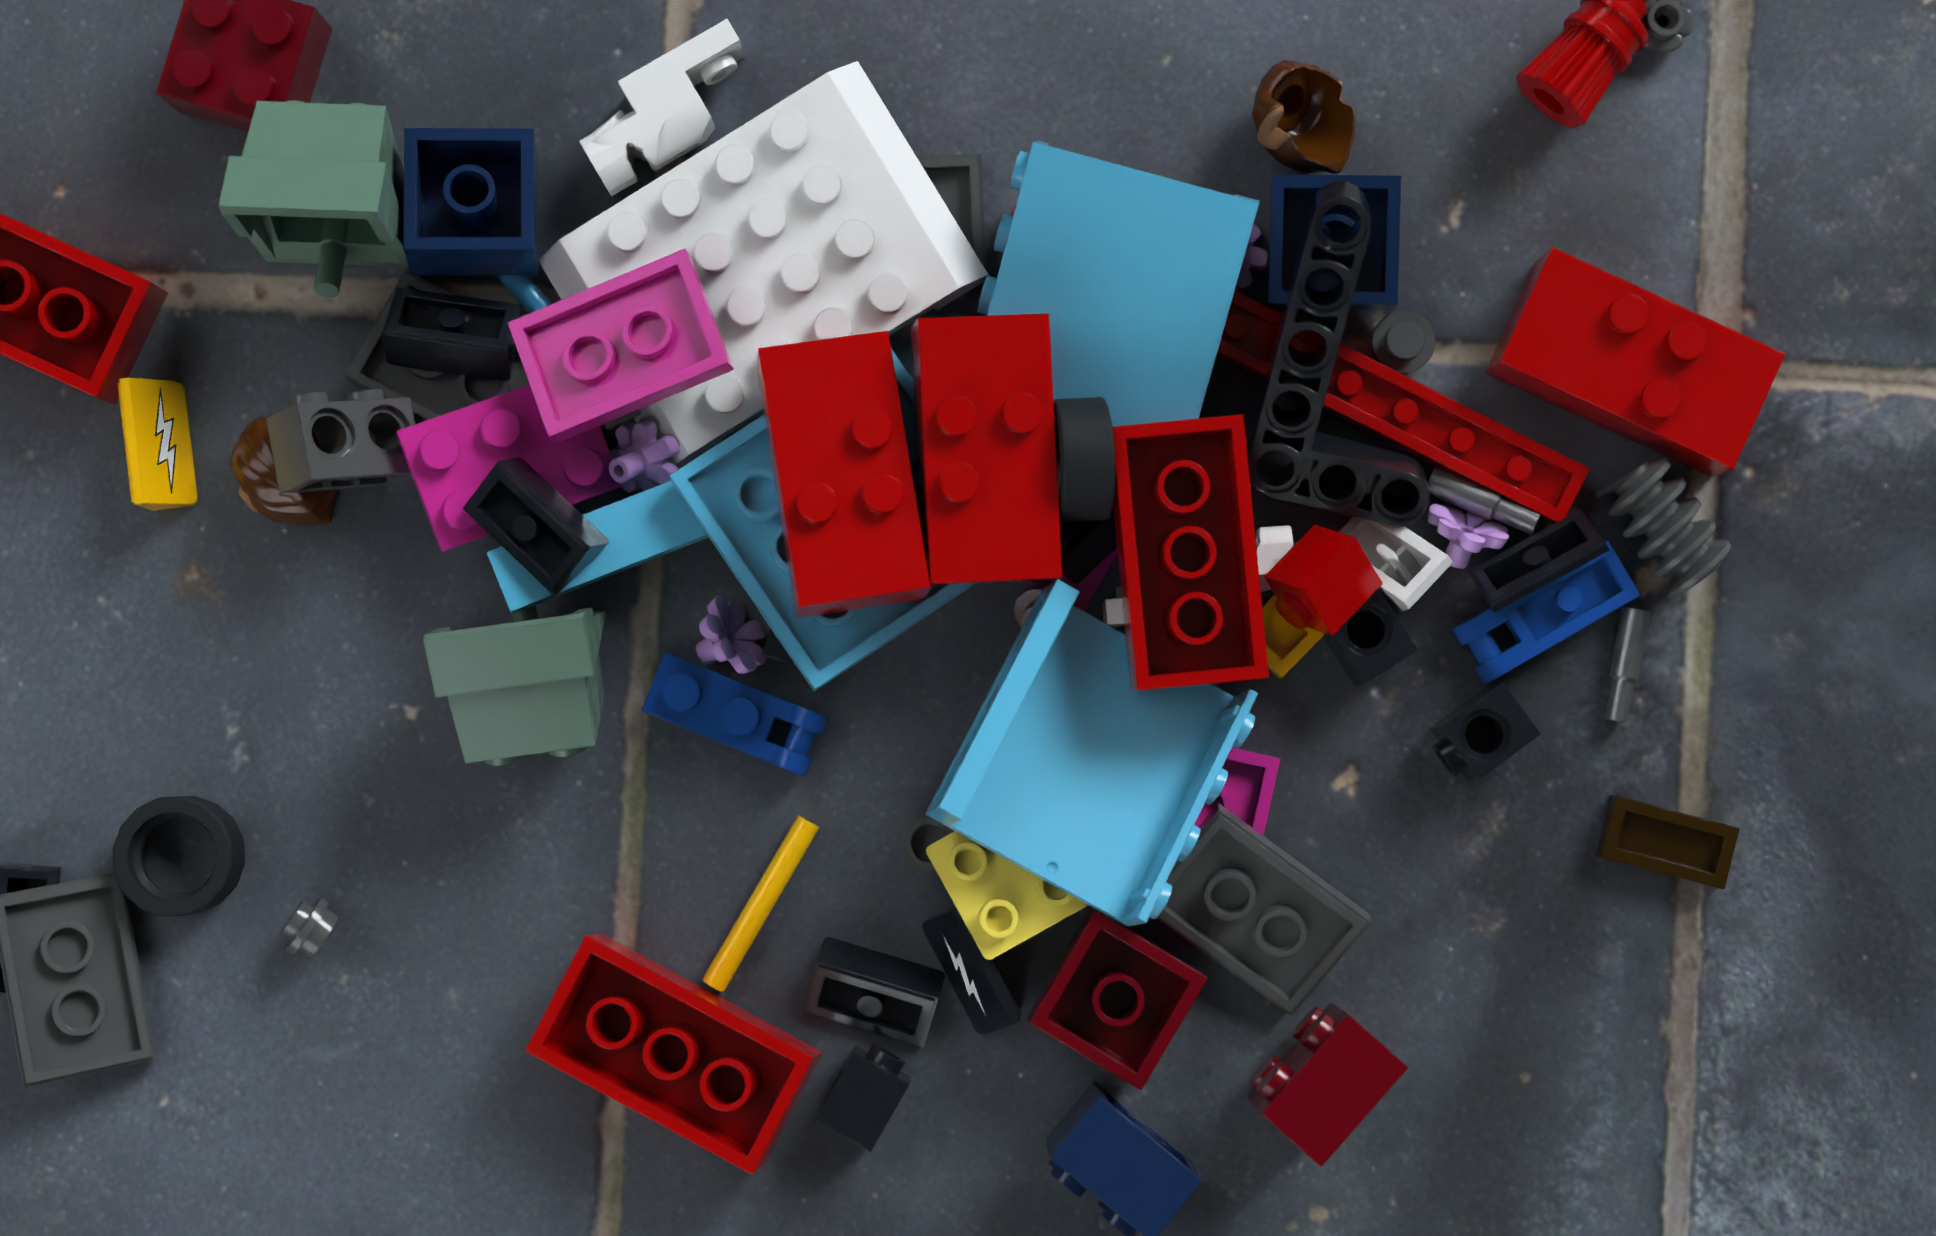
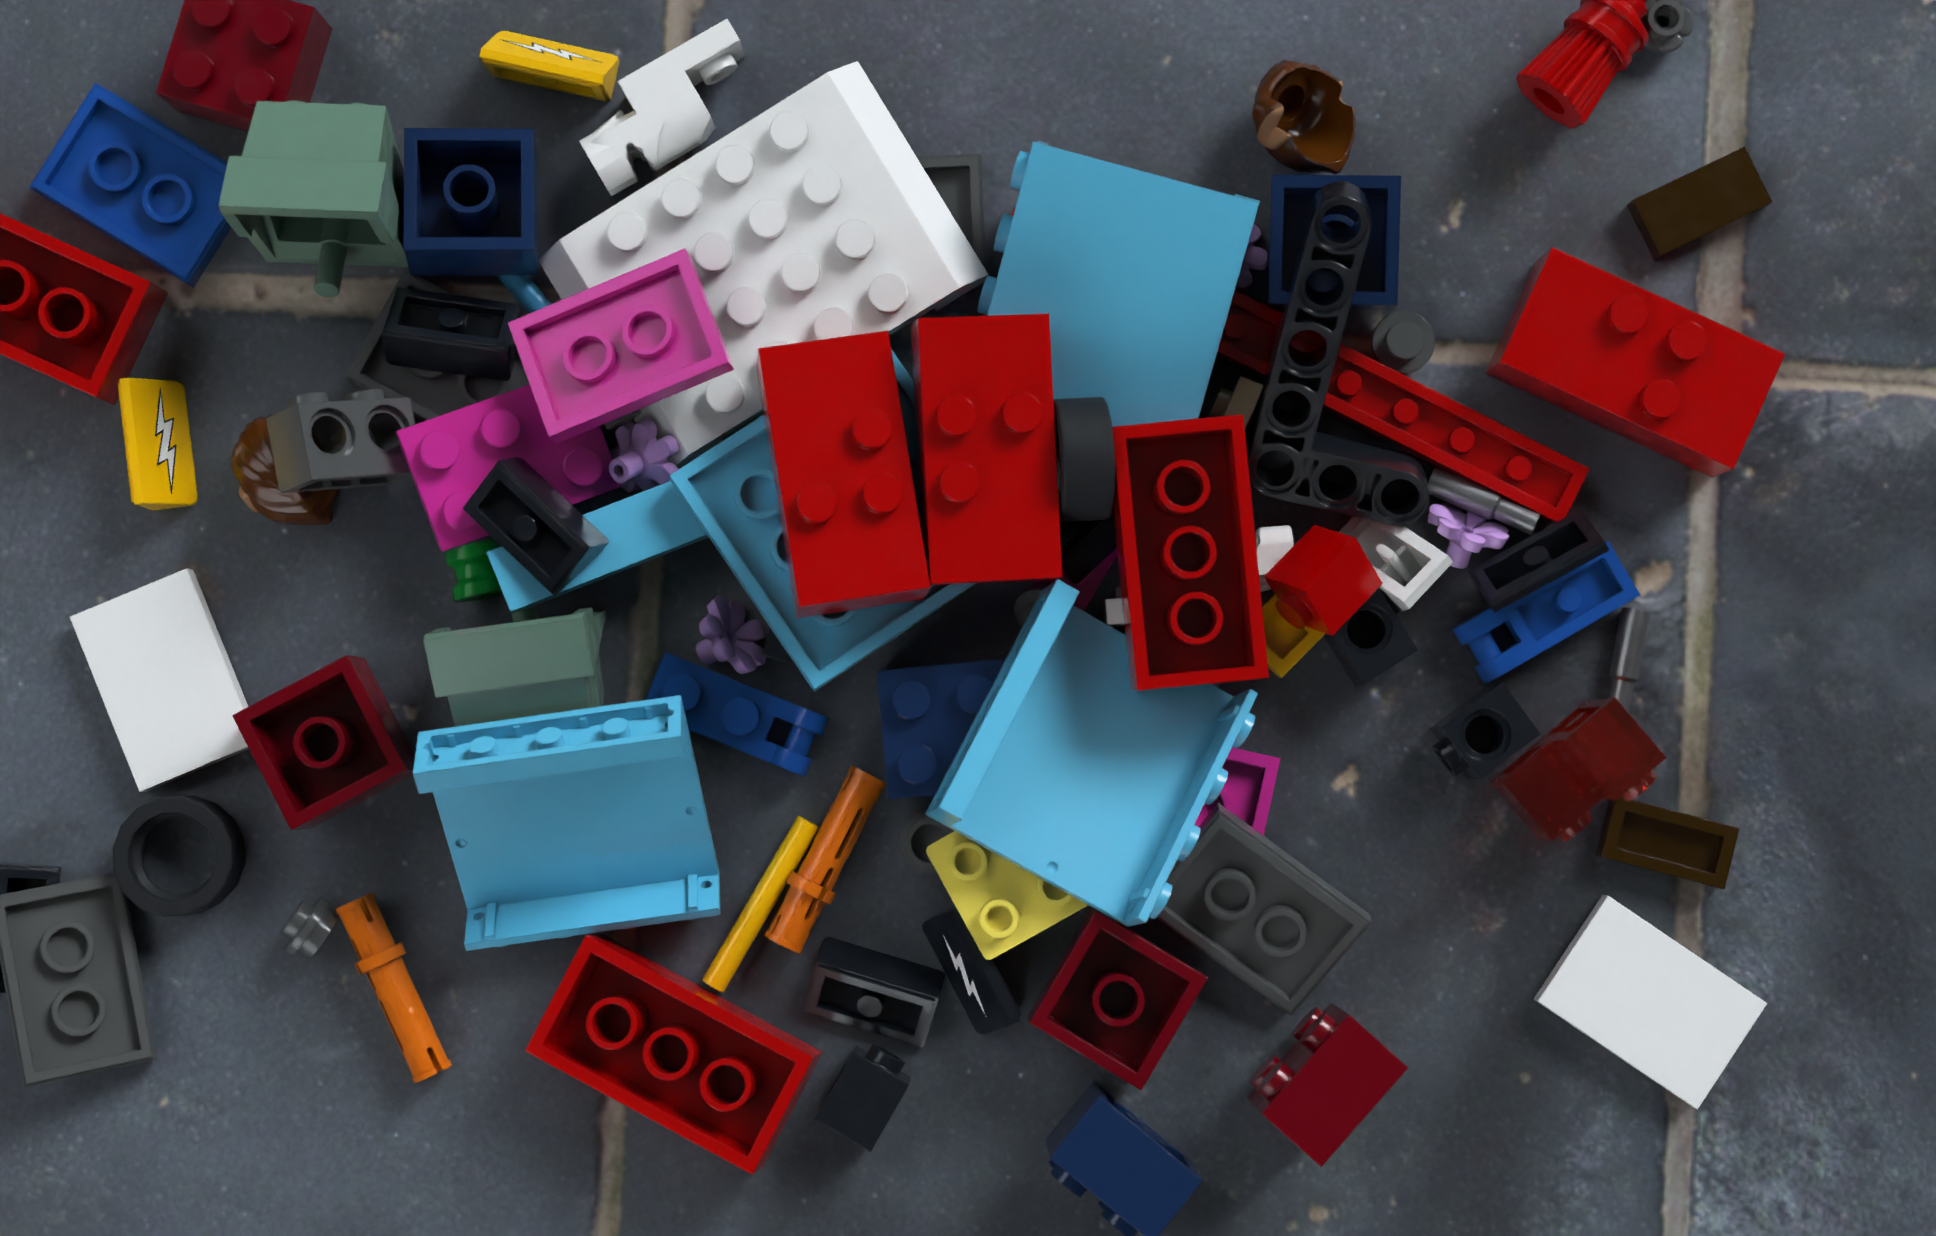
dark grey piece [1595,456,1731,599] -> none
none -> blue tile [29,83,232,288]
none -> white tile [70,568,249,792]
none -> dark red brick [232,655,415,830]
none -> orange pin [335,892,452,1083]
none -> medium azure panel [413,695,721,951]
none -> green wheel [444,540,503,603]
none -> yellow slope [479,31,620,102]
none -> orange pin [764,765,887,954]
none -> dark blue brick [877,659,1005,799]
none -> dark tan plate [1208,376,1264,429]
none -> clear red brick [1490,697,1667,842]
none -> white tile [1533,895,1767,1110]
none -> dark brown tile [1627,147,1772,260]

